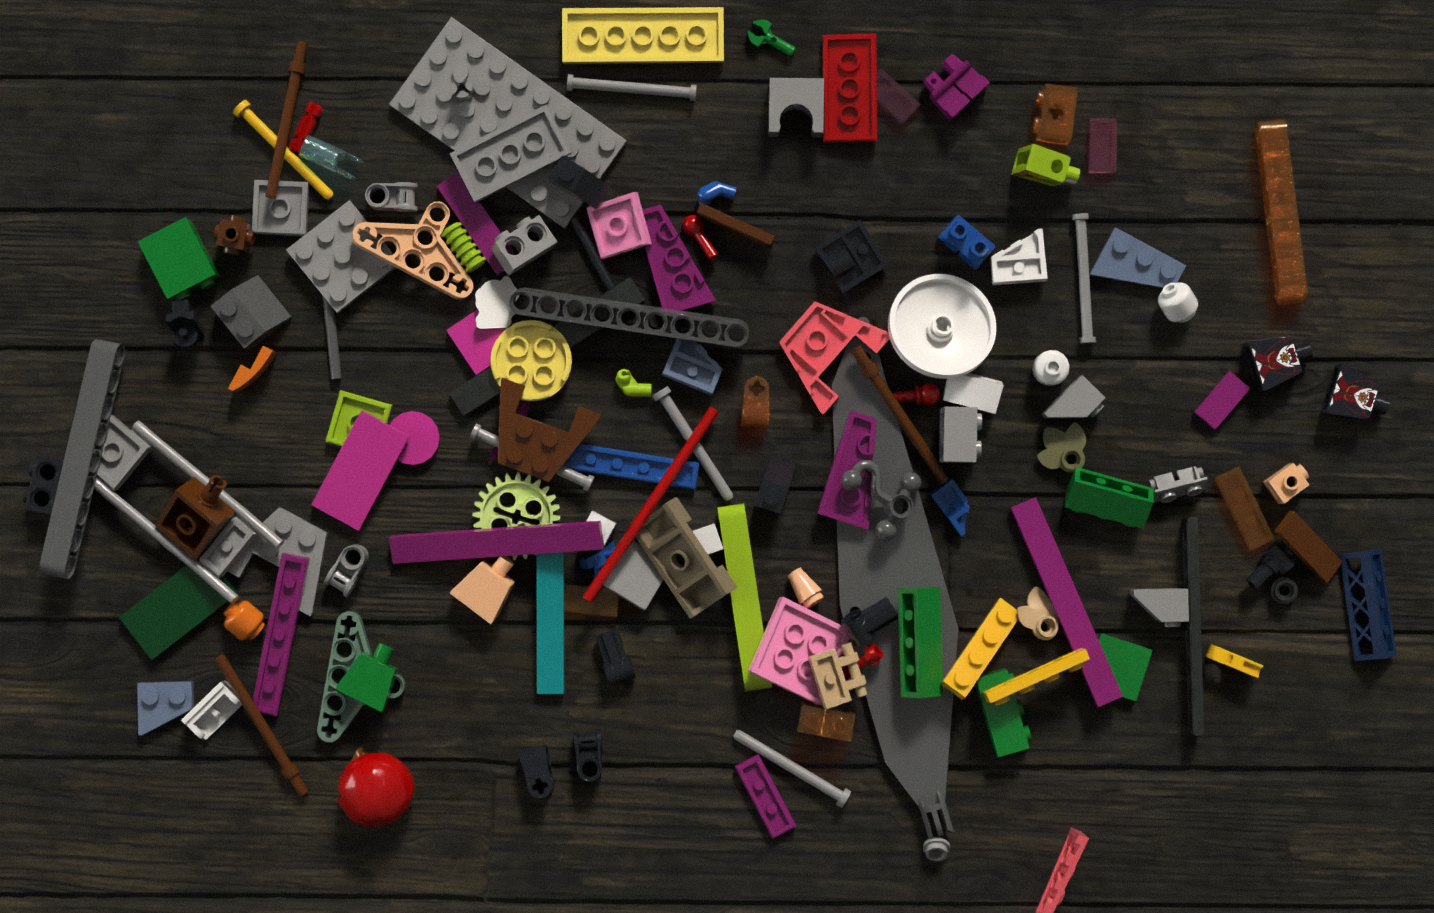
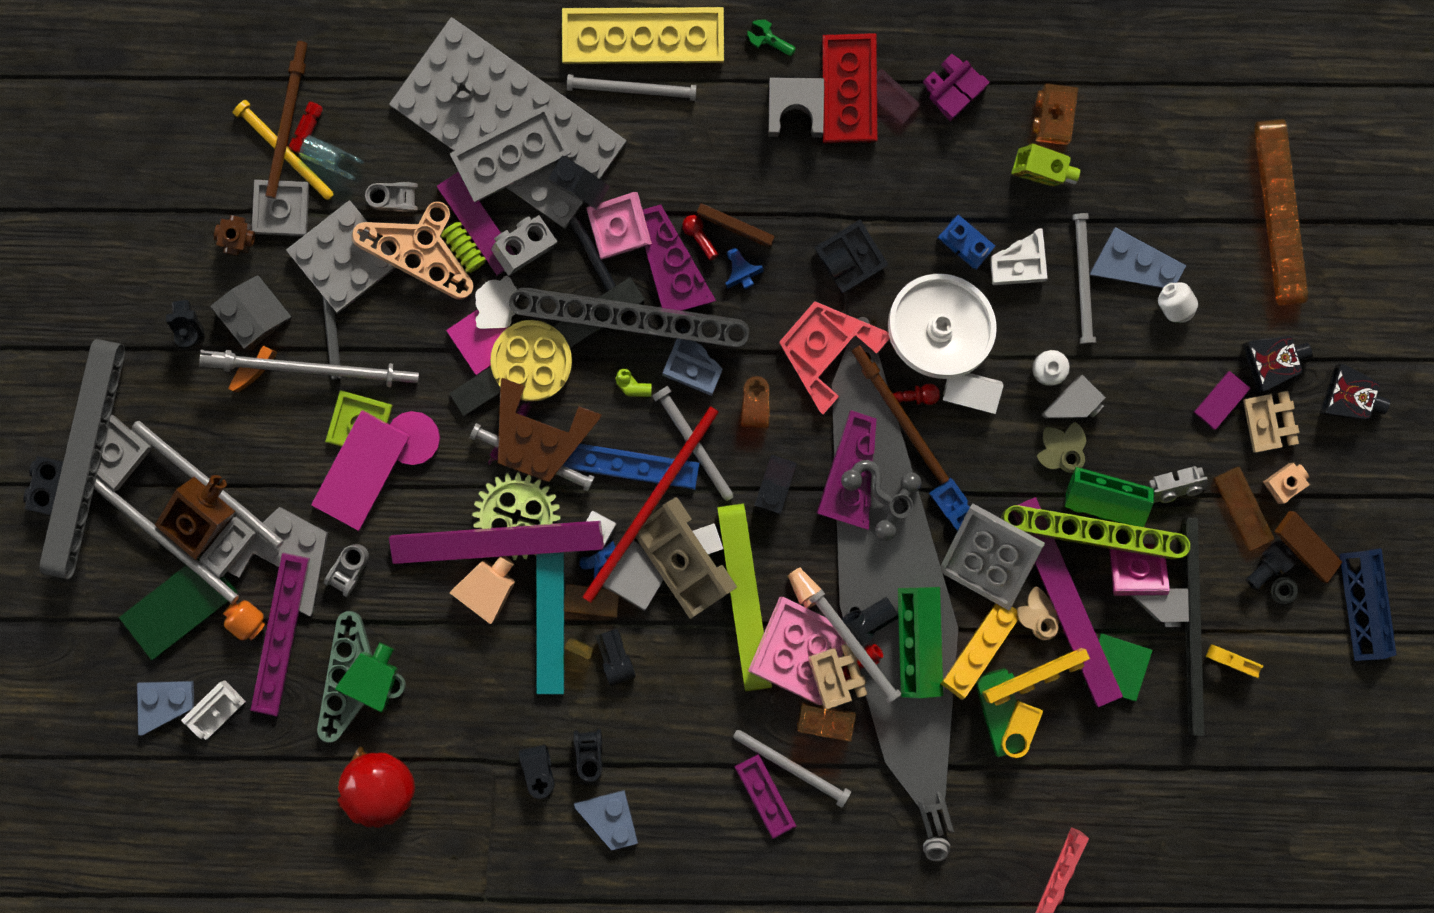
green brick [138,217,220,301] -> none
reddish brown bar [214,653,309,796] -> none
blue arm [697,181,737,206] -> none
light grey brick [939,407,982,463] -> none
clear pink tile [1088,118,1117,173] -> none
none -> light grey bar [199,350,419,387]
none -> clear yellow tile [564,638,594,659]
none -> sand blue wing [574,790,638,850]
none -> blue piece [726,248,764,289]
none -> light grey bar [809,589,901,703]
none -> light grey plate [940,504,1045,610]
none -> lime beam [1001,505,1190,559]
none -> yellow piece [1001,700,1043,758]
none -> dark pink tile [1109,544,1170,596]
none -> tan plate [1243,391,1299,453]

